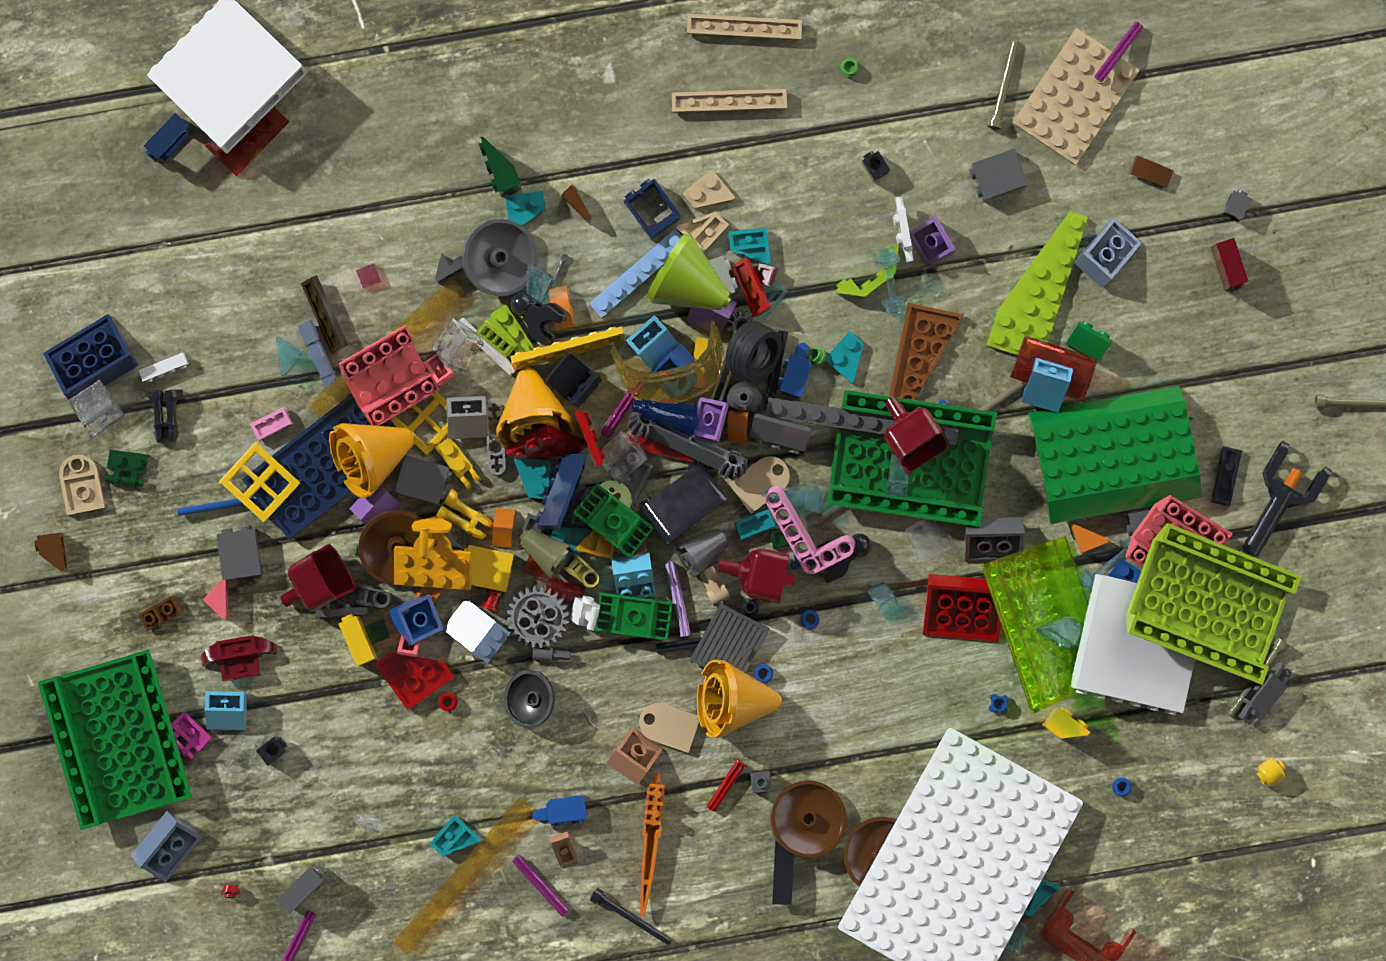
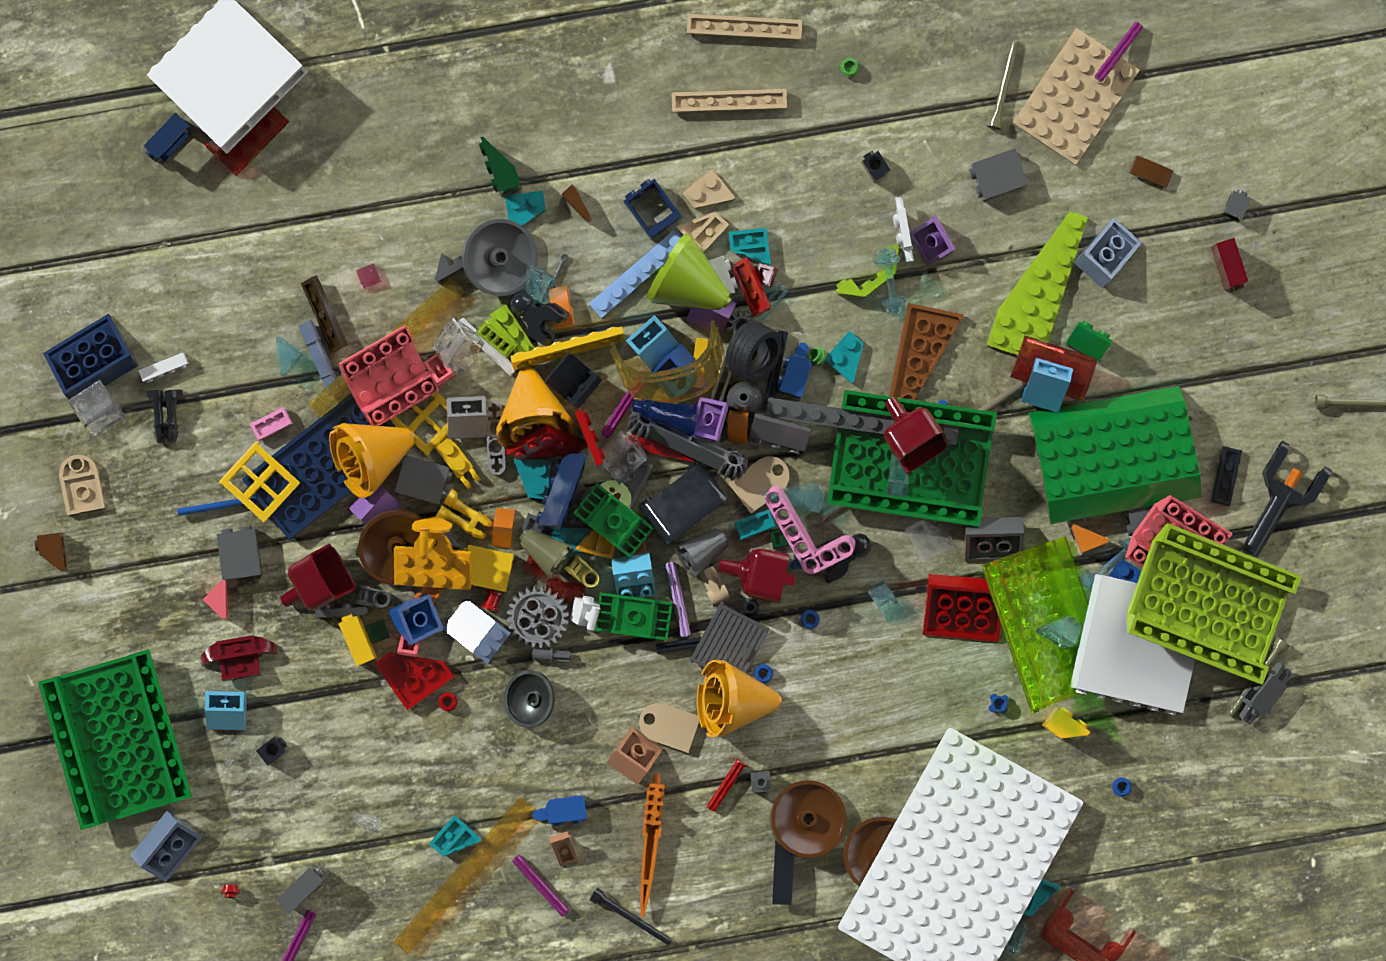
dark green plate [105,449,148,488] -> none
reddish brown slope [138,595,184,631] -> none
dark pink plate [172,711,212,761] -> none
yellow head [1256,758,1286,787] -> none

